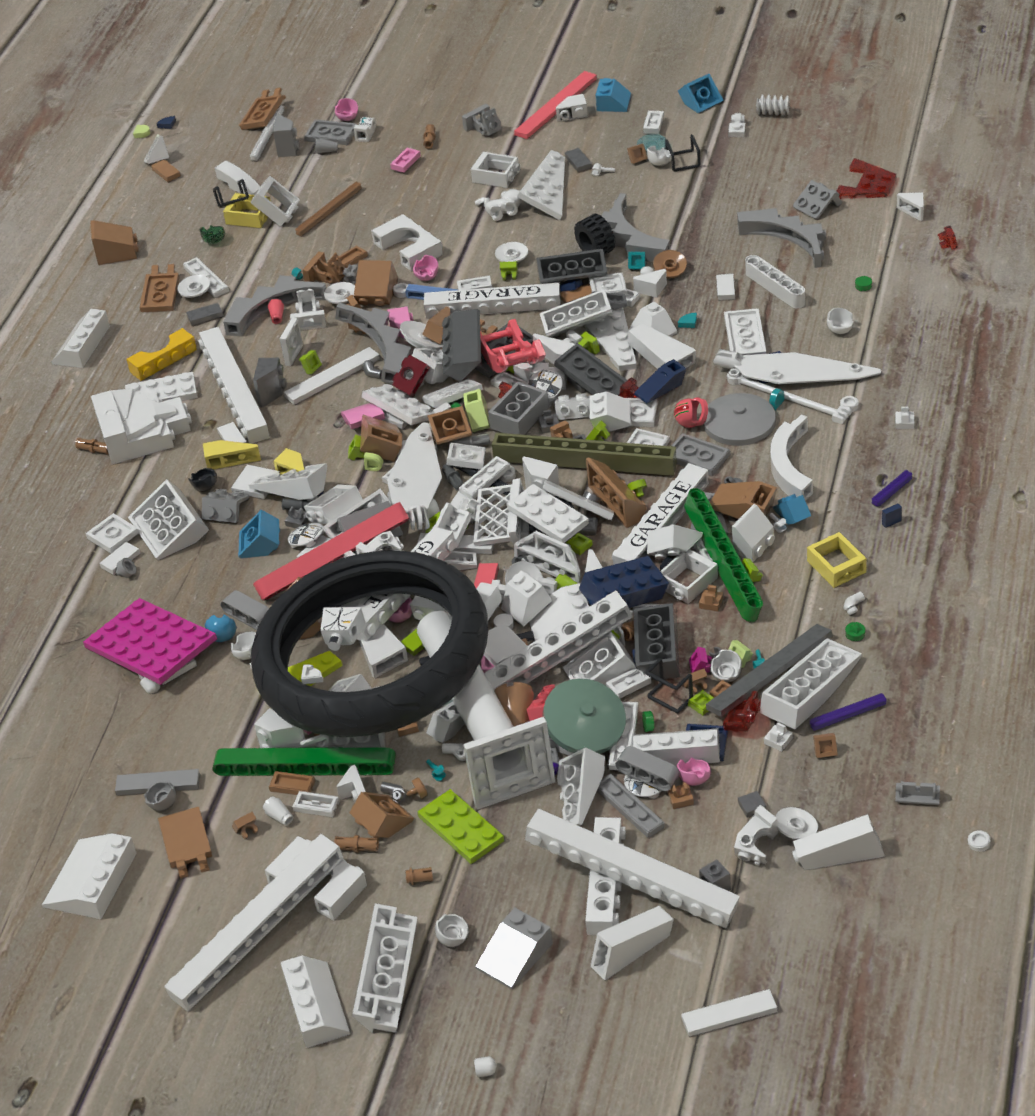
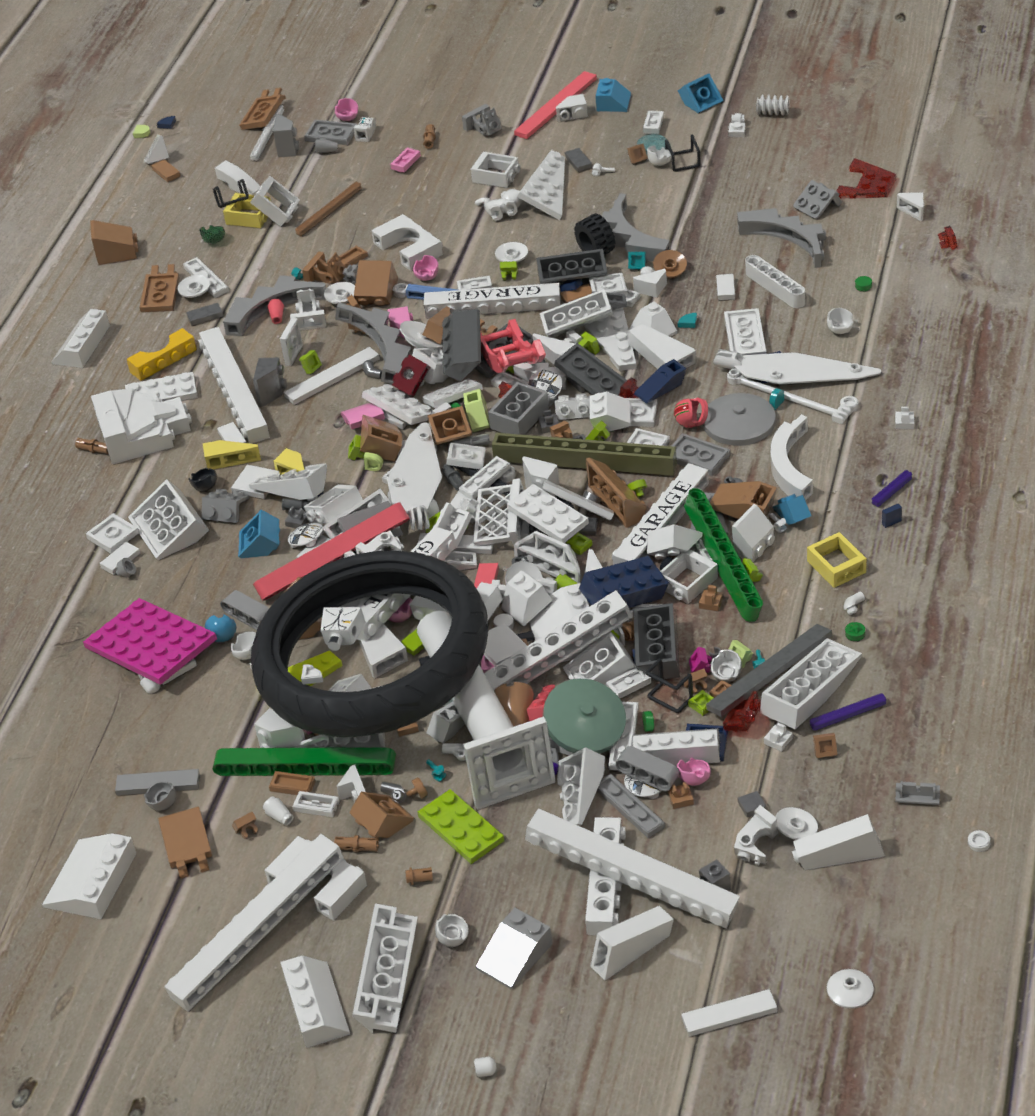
none -> white dish [827,969,873,1009]

